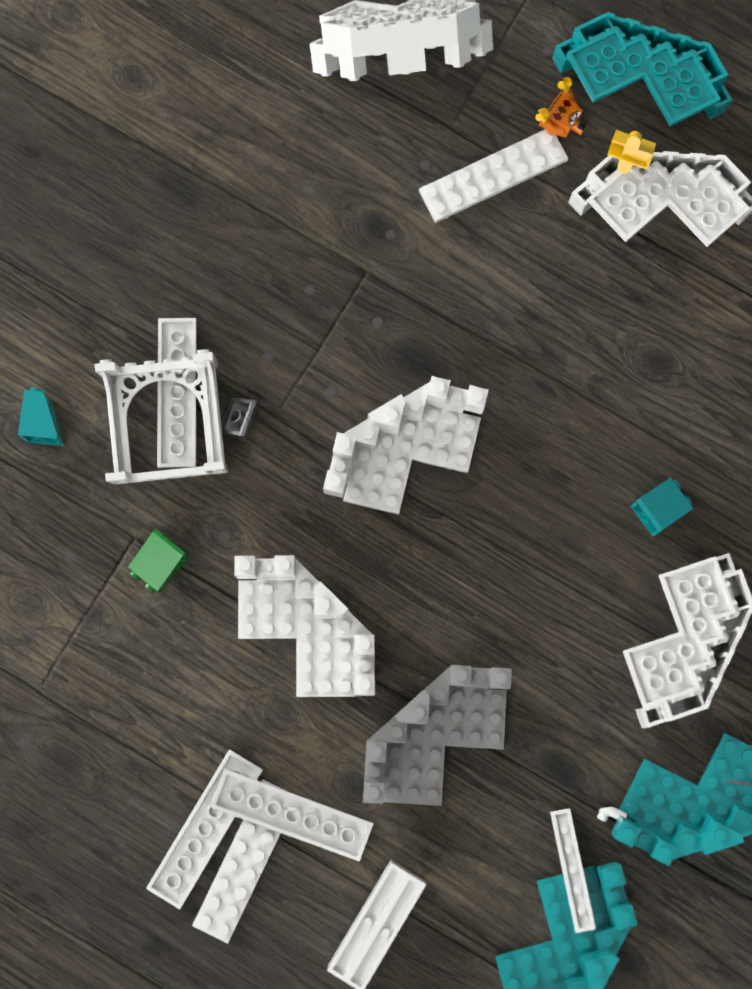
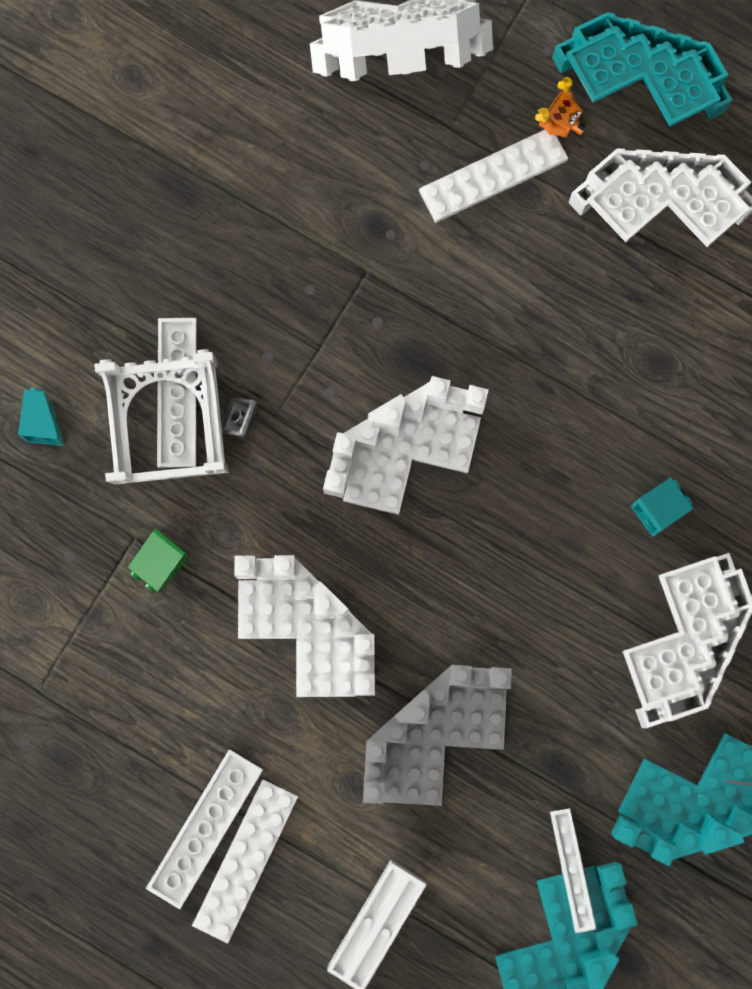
white plate [210,769,373,862] -> none
white arm [597,807,627,822] -> none
yellow piece [607,130,656,174] -> none

